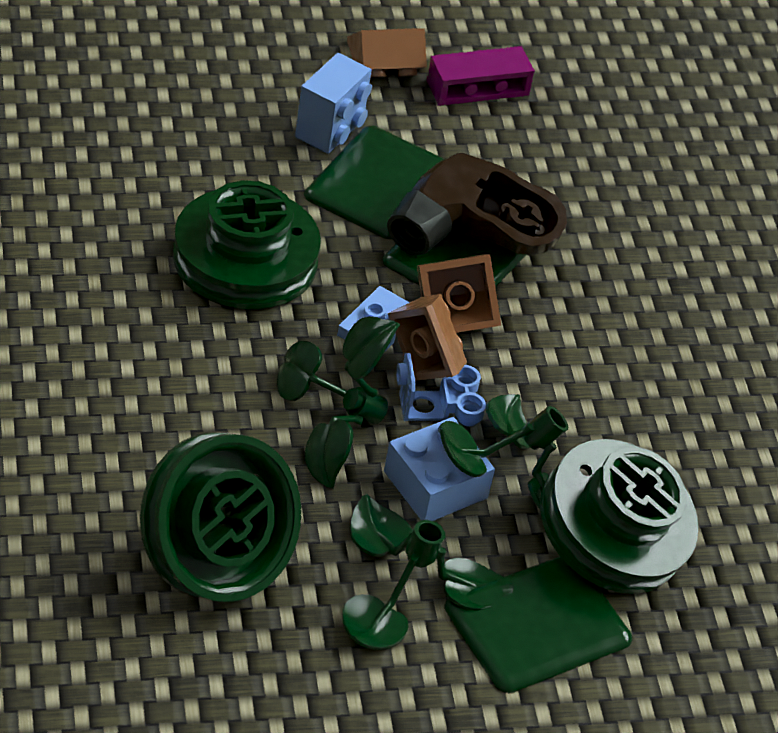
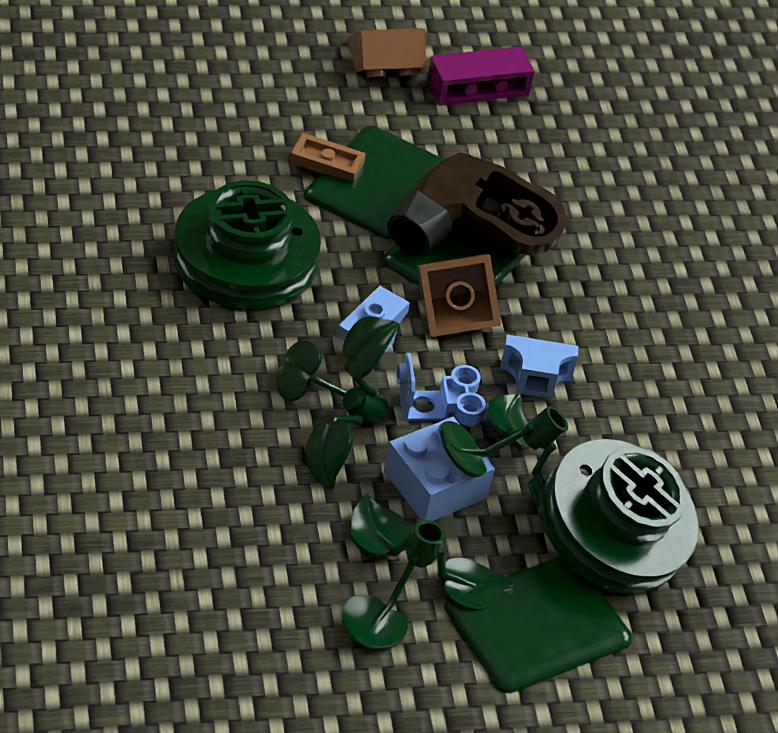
dark green wheel [140,432,301,602] -> none
light blue brick [295,53,372,154] -> none
medium nougat slope [388,294,467,381] -> none
none -> medium nougat plate [290,133,366,182]
none -> light blue brick [500,334,579,399]

